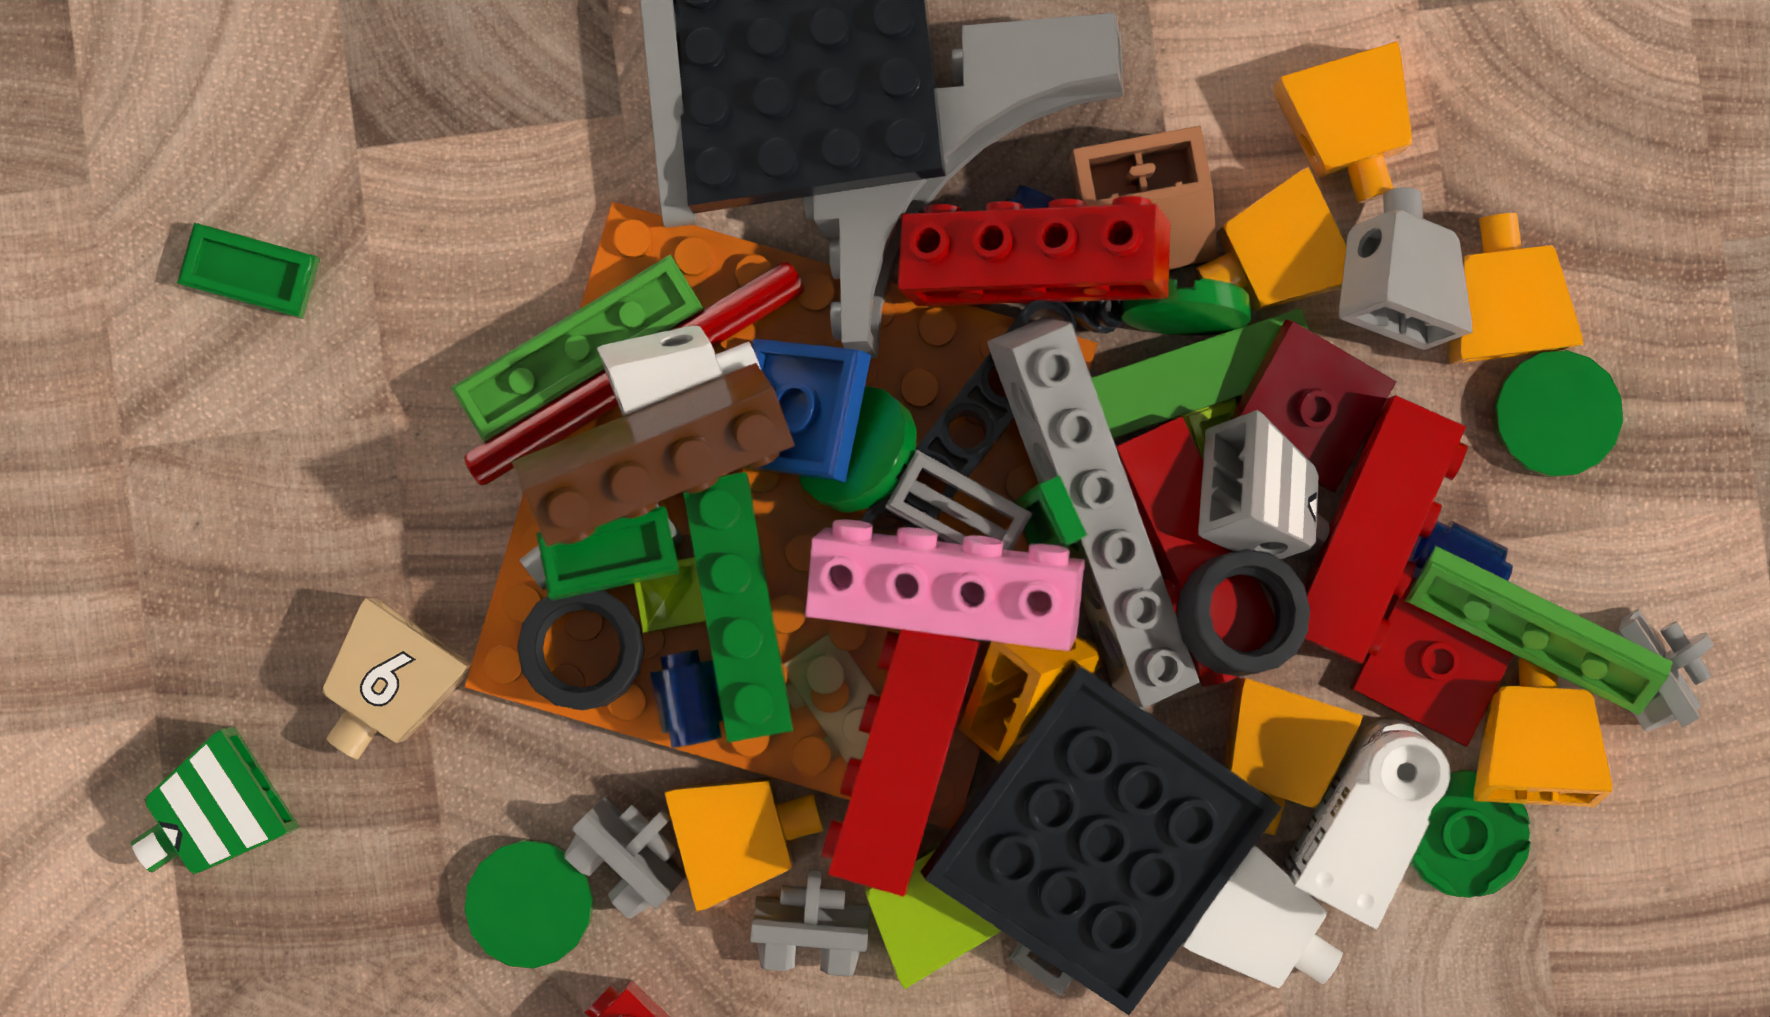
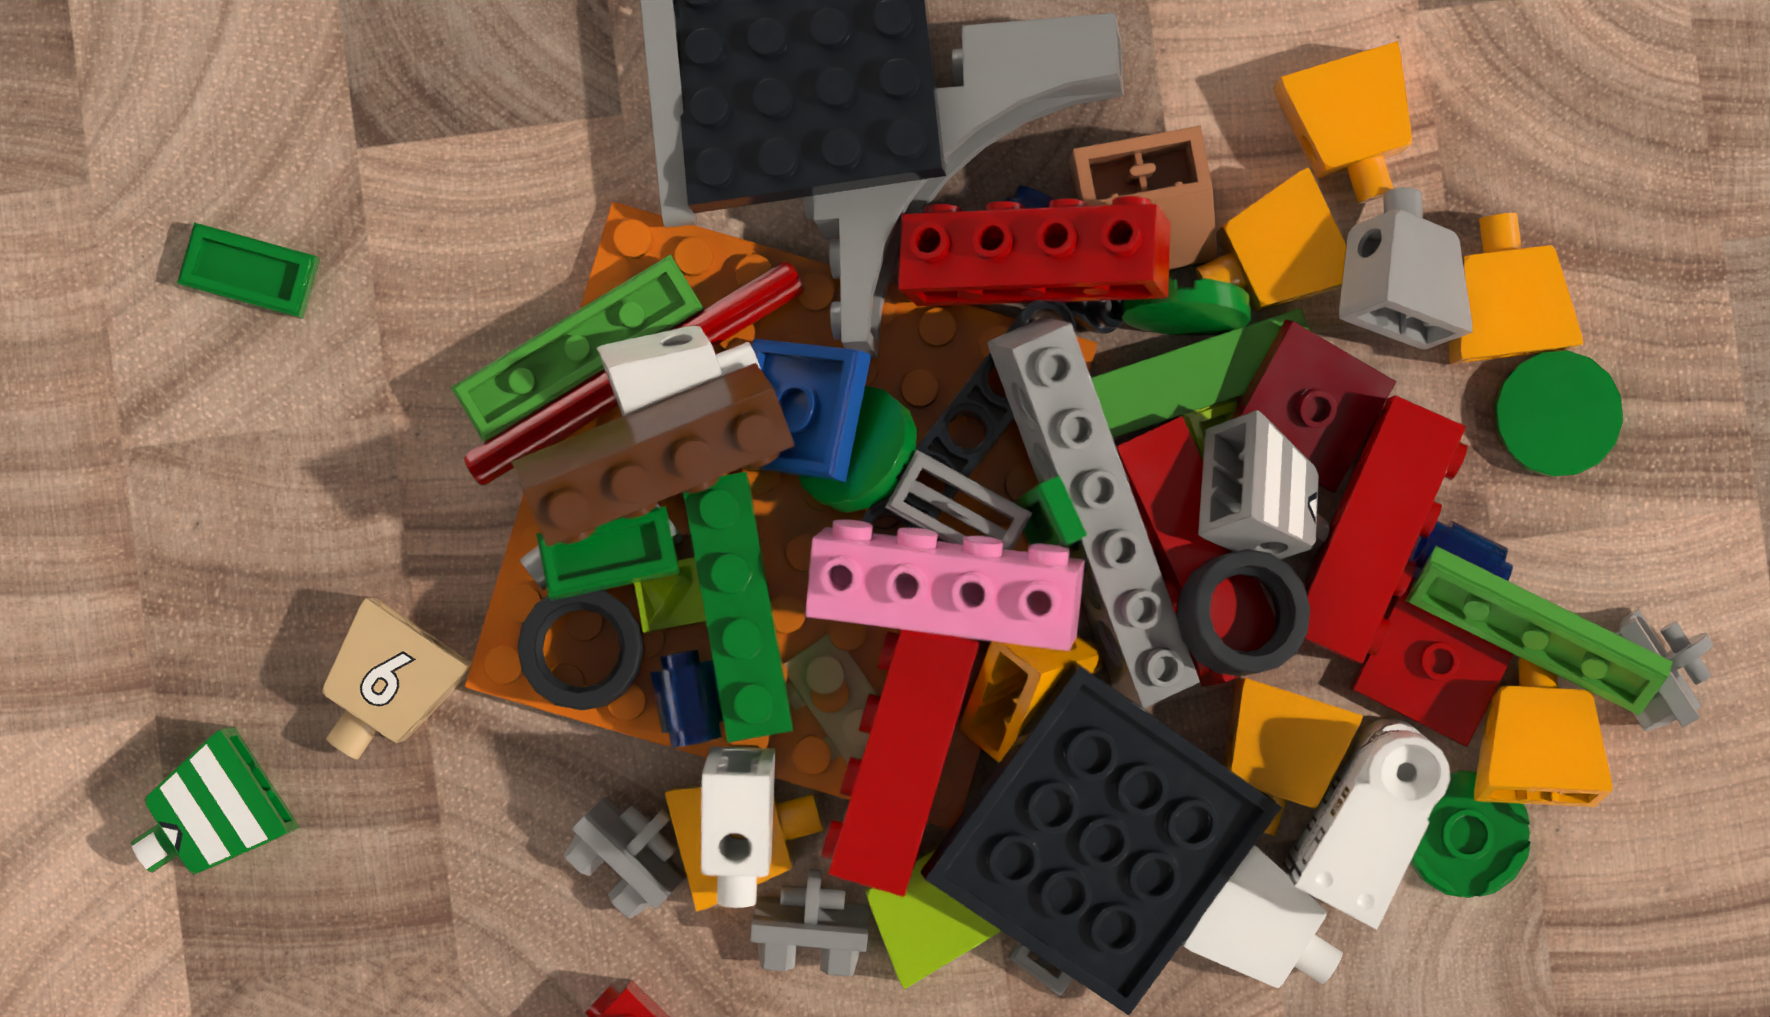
green tile [464,839,594,969] -> none
none -> white torso [701,746,775,908]

